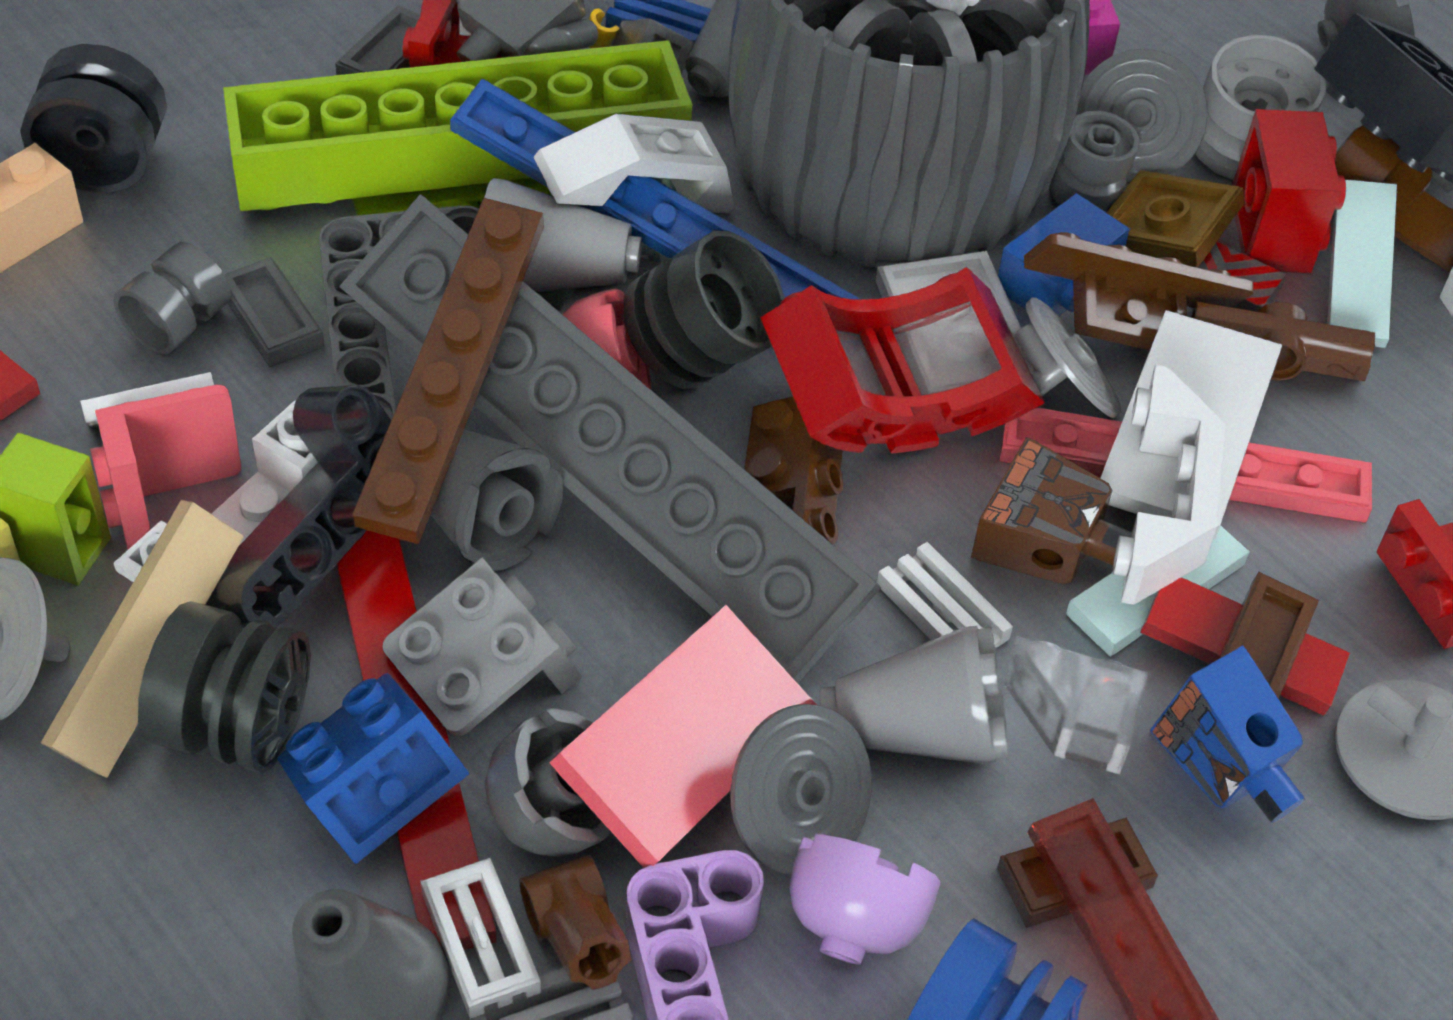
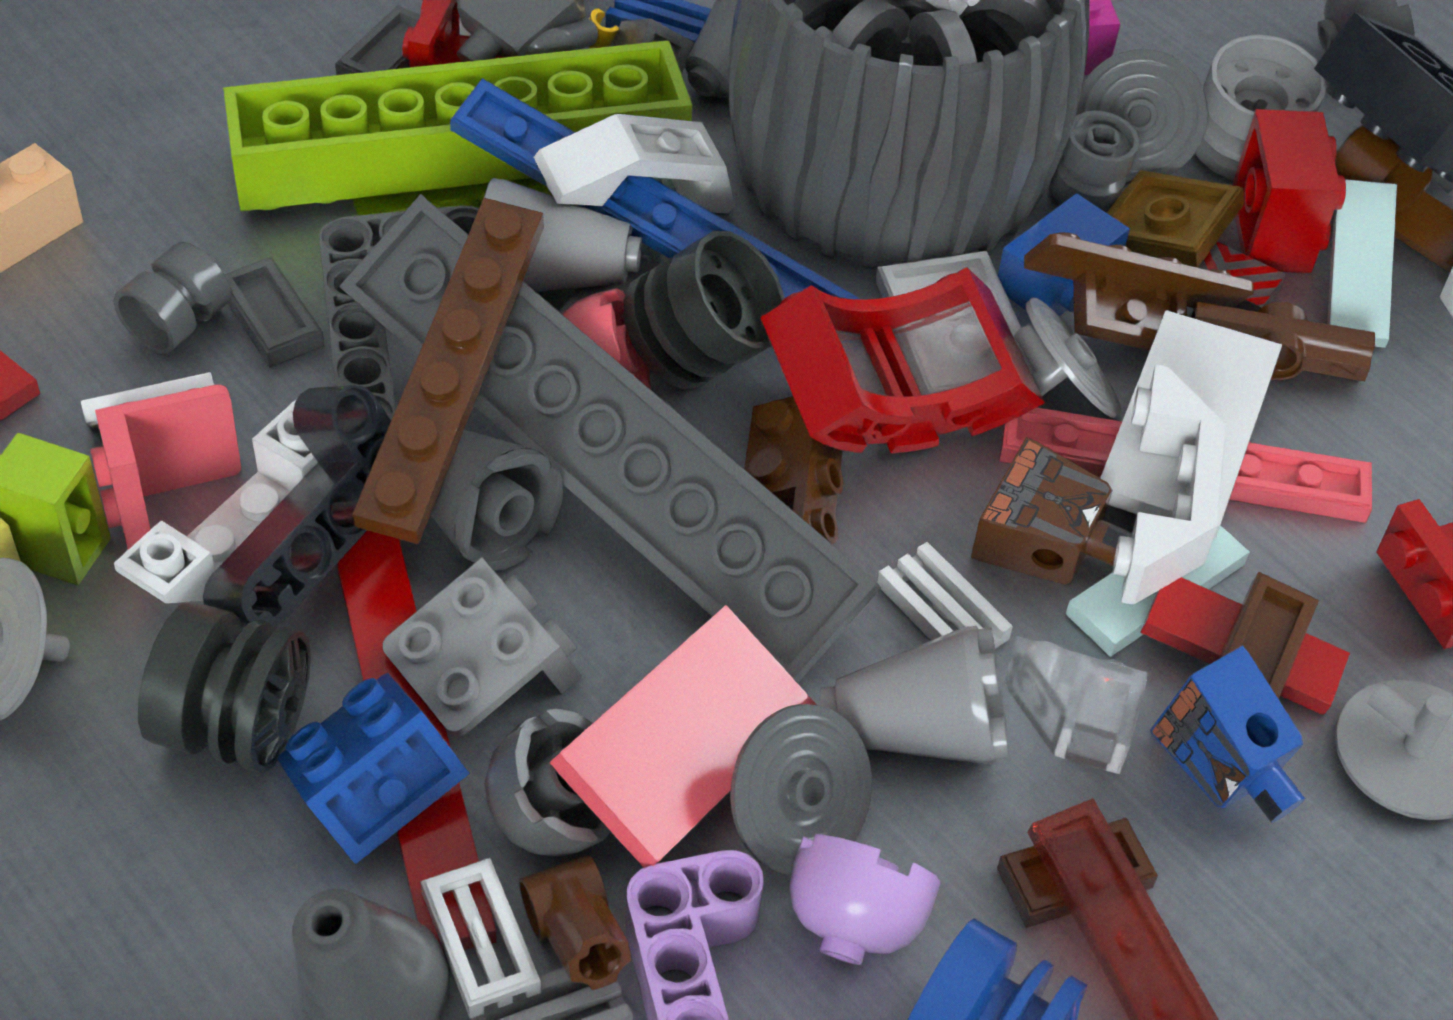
black wheel [20,44,167,193] -> none
tan tile [41,500,244,778] -> none

